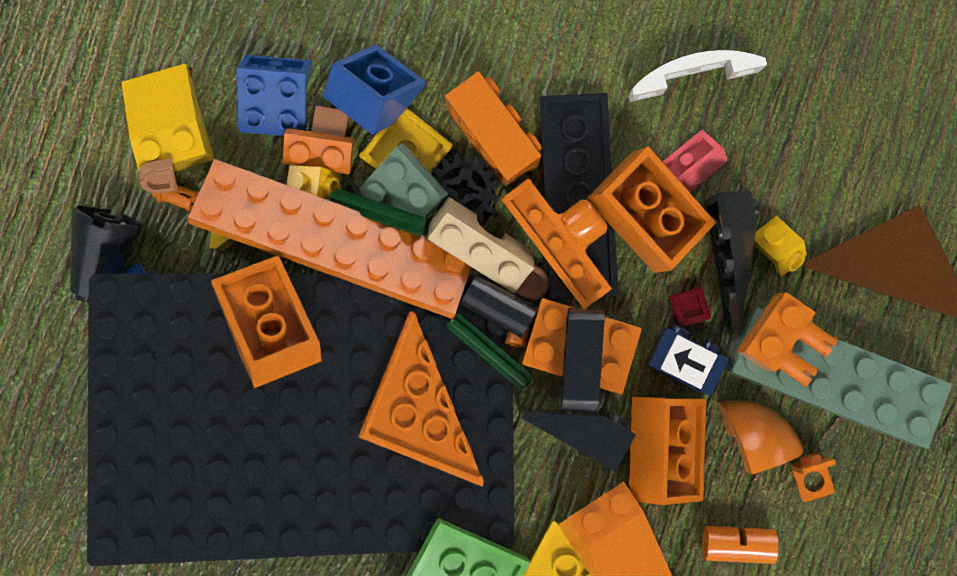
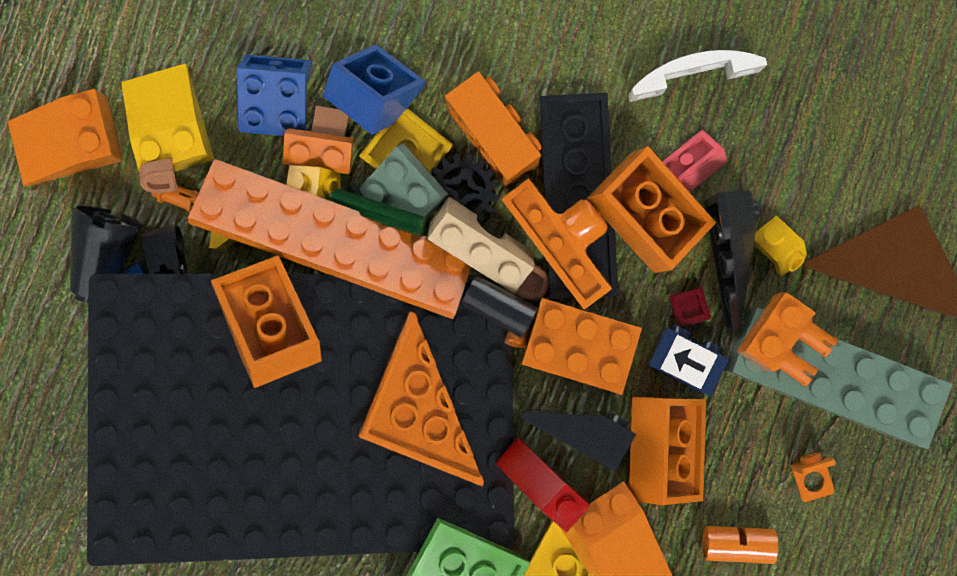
dark green axle [446,312,533,390] -> none
black beam [560,308,605,413] -> none
orange brick [718,400,804,474] -> none
none -> orange slope [8,89,123,186]
none -> black piece [141,225,189,274]
none -> red slope [495,438,590,533]

